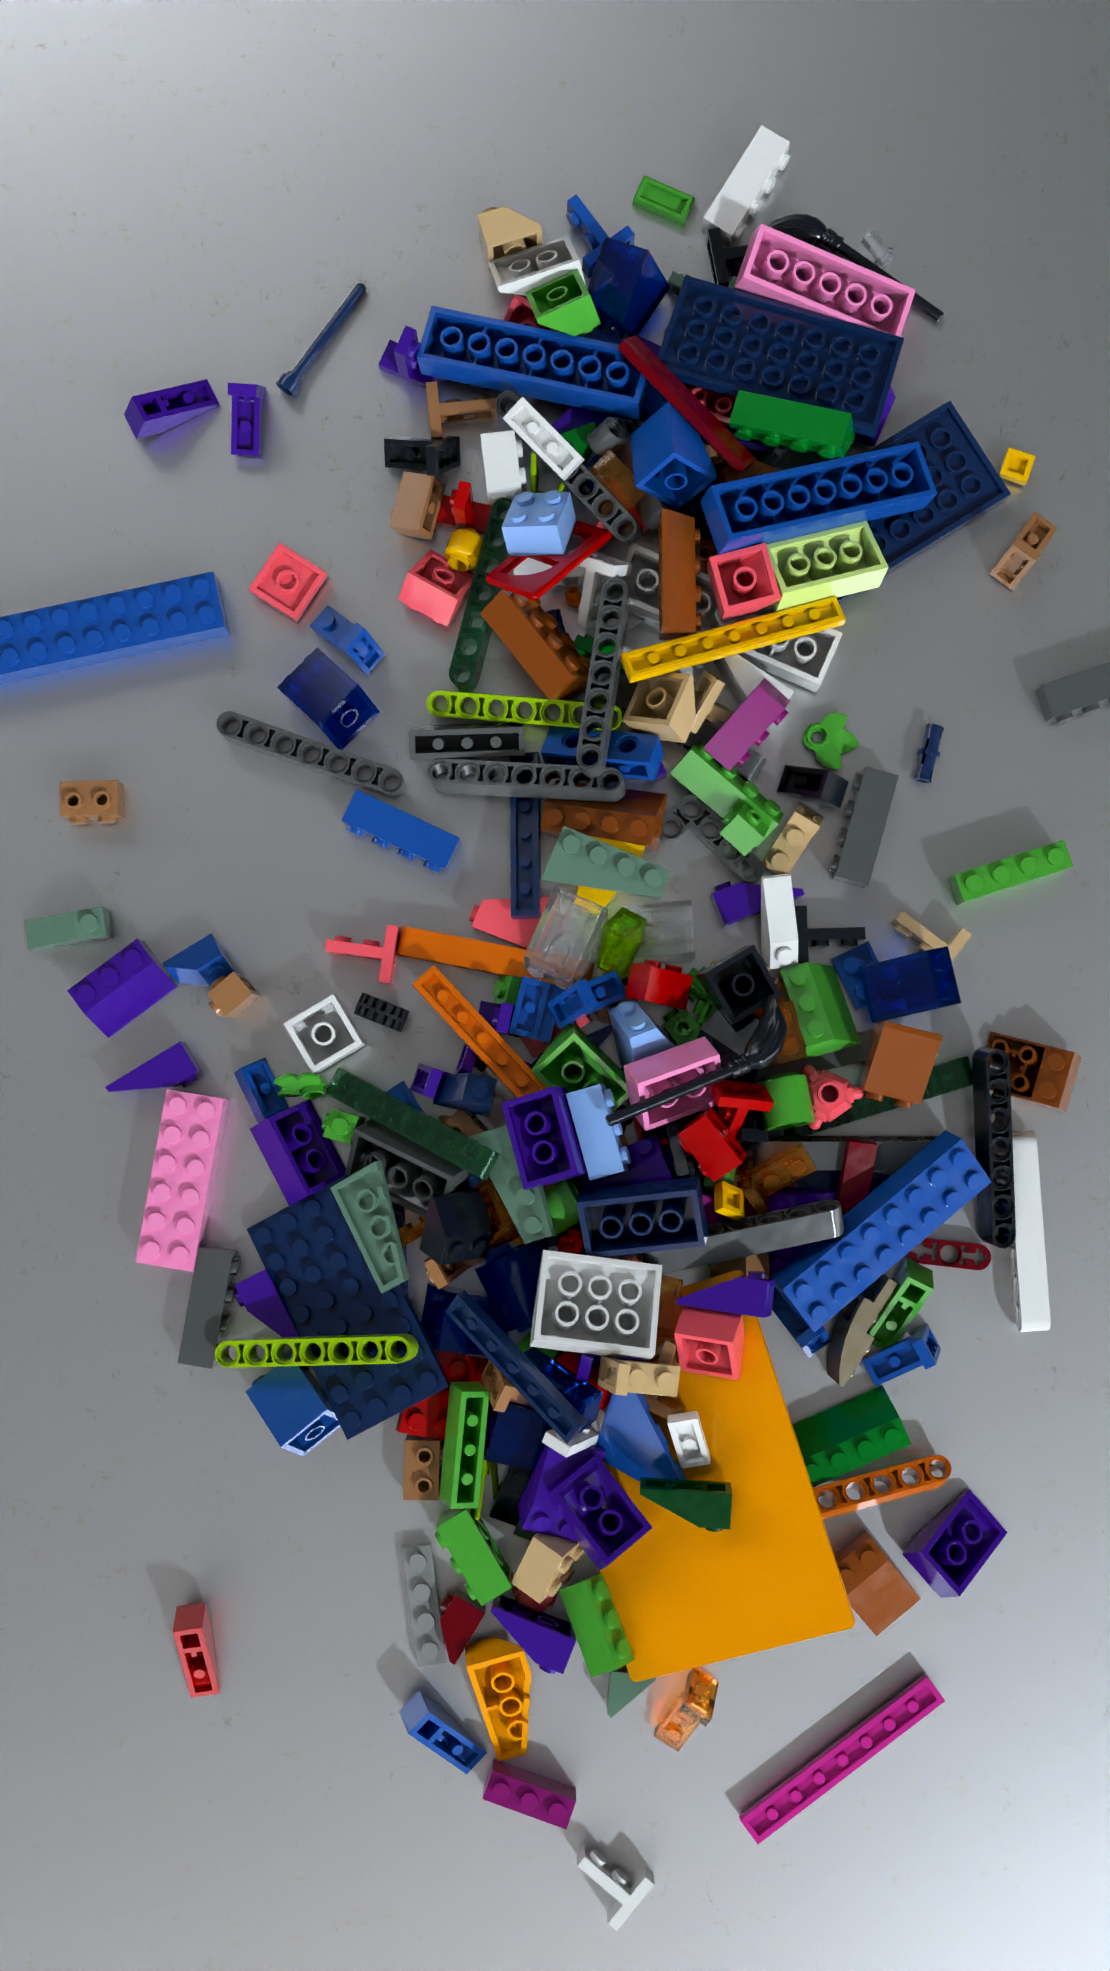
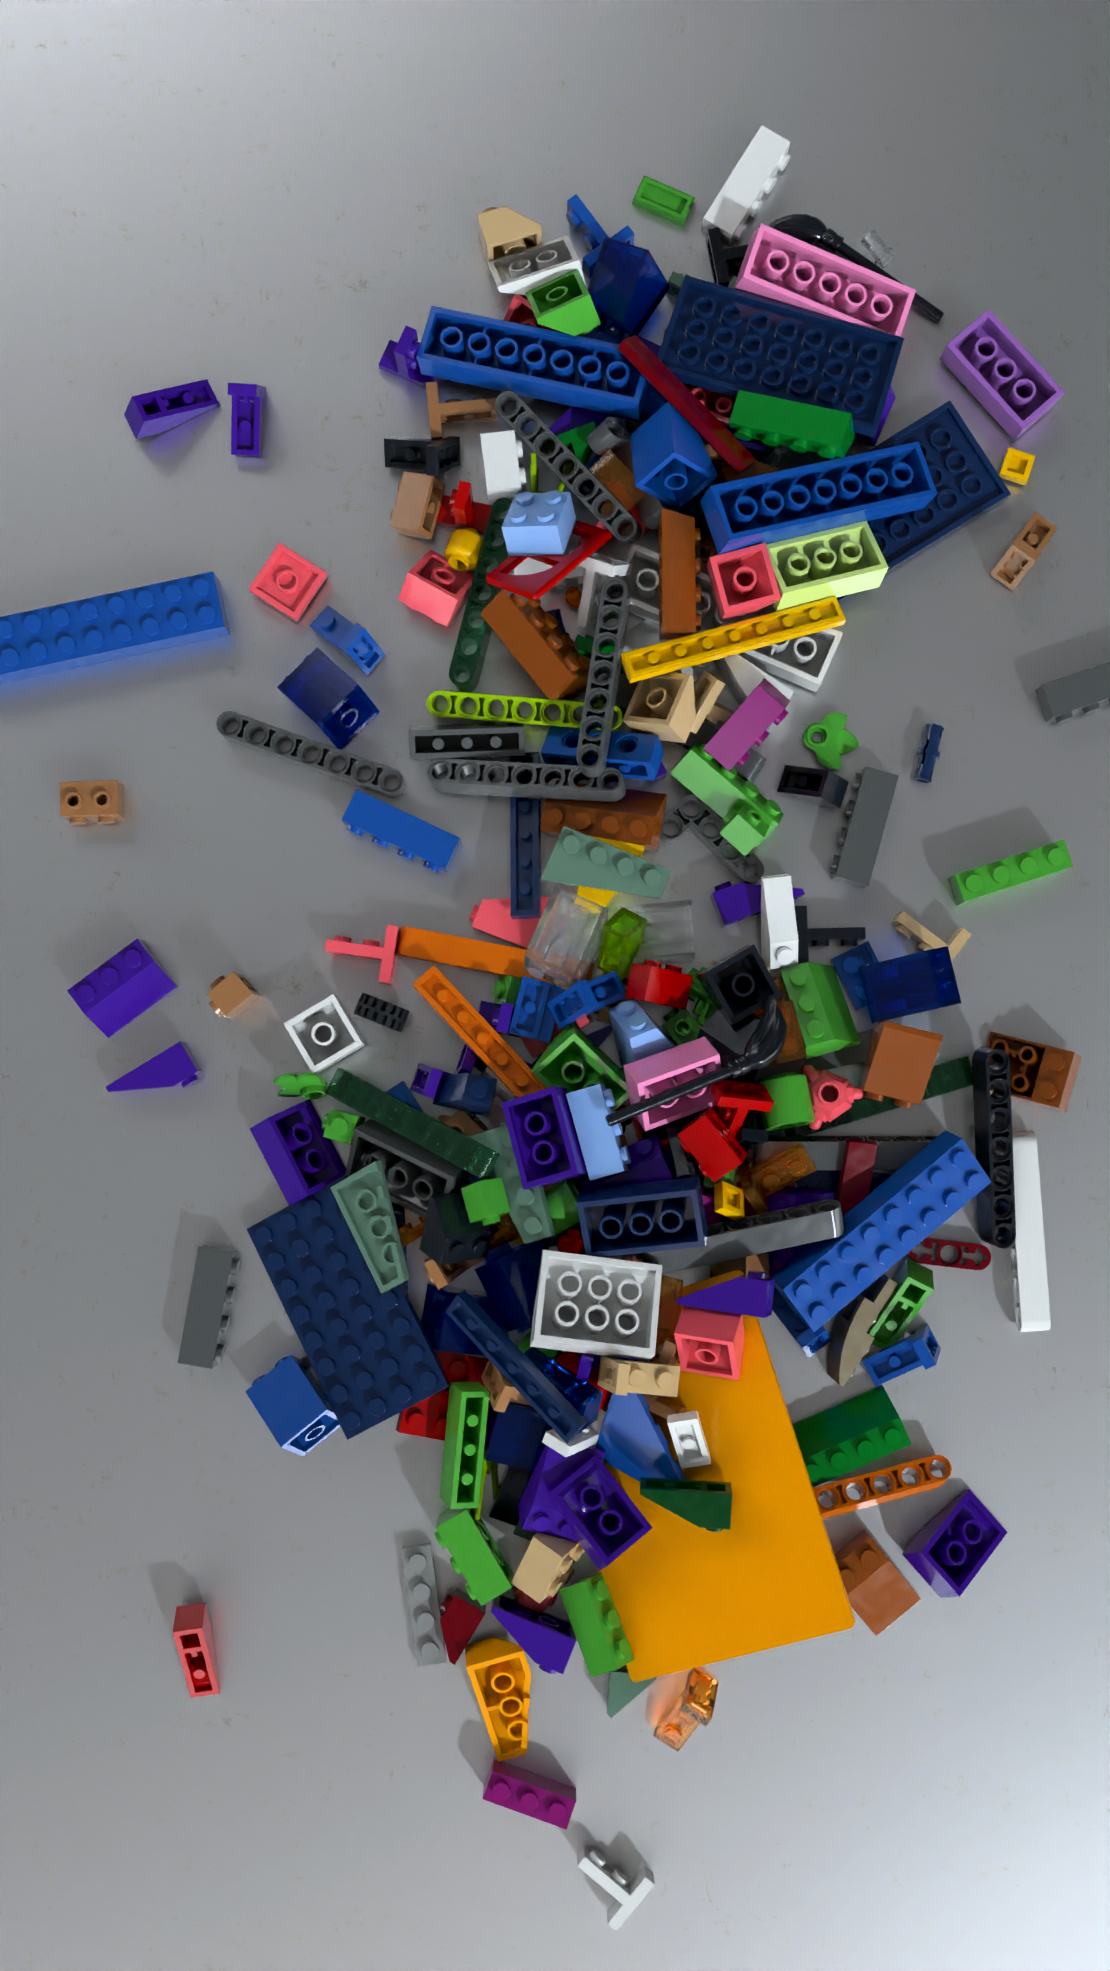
sand green slope [24,907,114,950] -> none
bright pink brick [135,1089,230,1272] -> none
blue slope [162,933,235,986] -> none
lime beam [215,1334,419,1368] -> none
blue slope [234,1058,289,1123] -> none
dark purple slope [234,1268,300,1337] -> none
dark blue piece [276,283,366,397] -> none
blue slope [399,1690,487,1774] -> none
medium nougat brick [403,1435,444,1501] -> none
white plate [503,396,585,481] -> none
dark pink plate [739,1674,945,1844] -> none
tan bracket [762,802,824,875] -> none
none -> bright green brick [461,1177,511,1226]
none -> medium lavender brick [940,309,1065,441]

